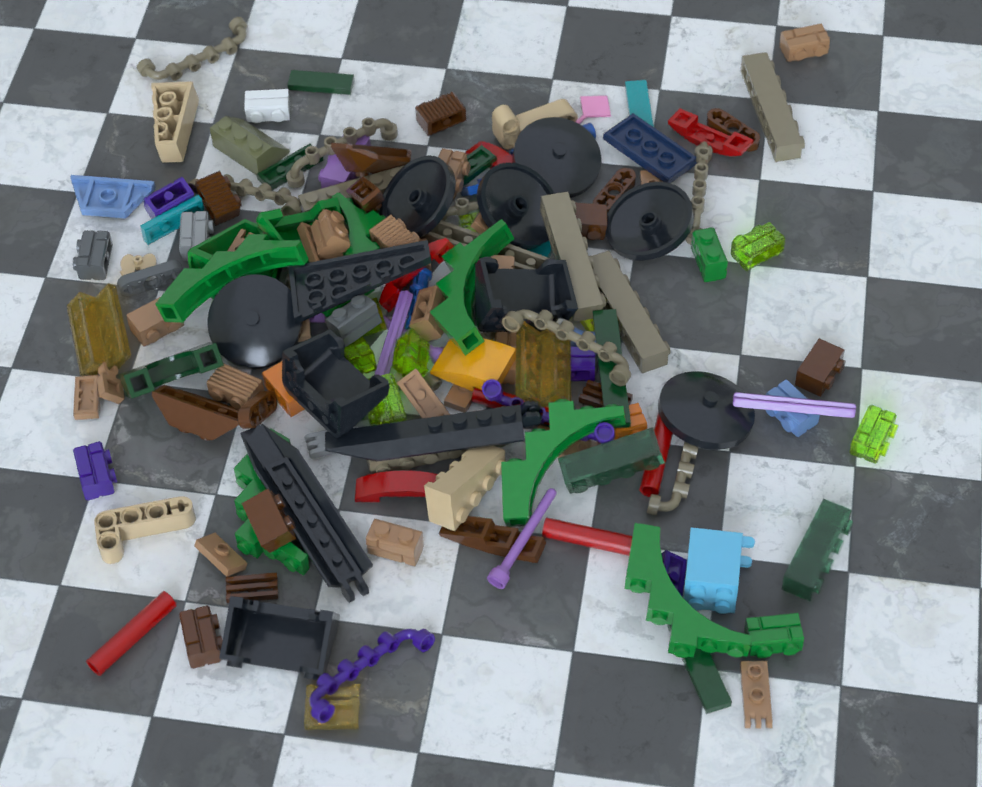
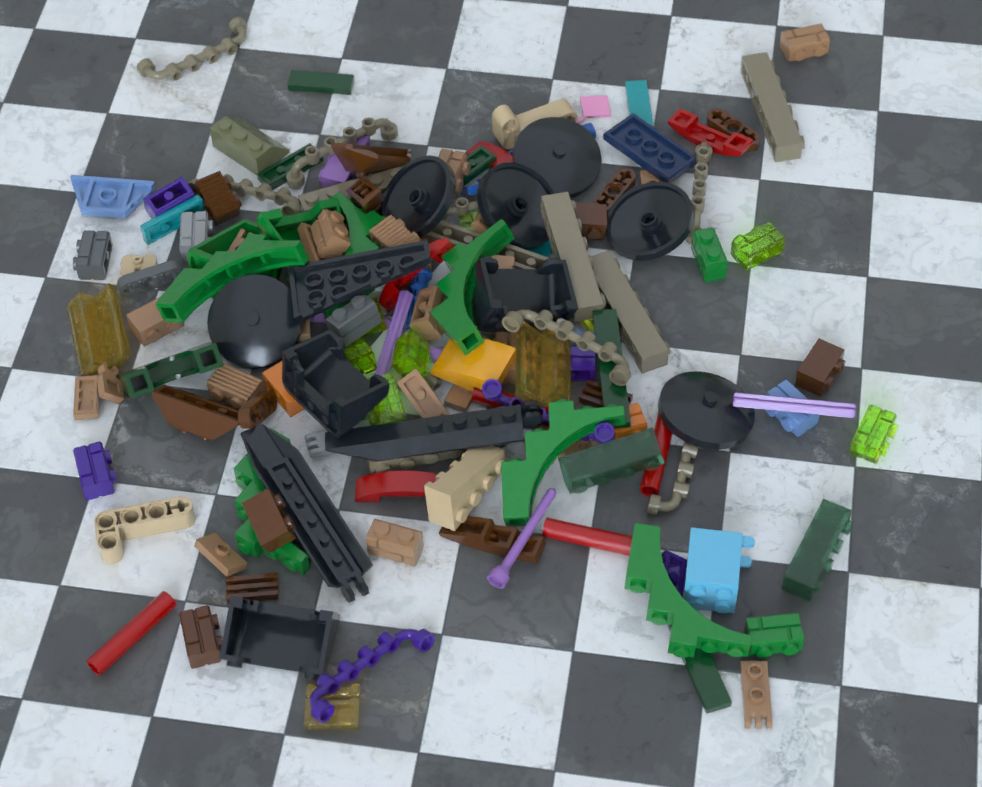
tan wedge [151,81,199,163] -> none
white brick [245,89,290,123] -> none
reddish brown brick [415,91,466,136] -> none

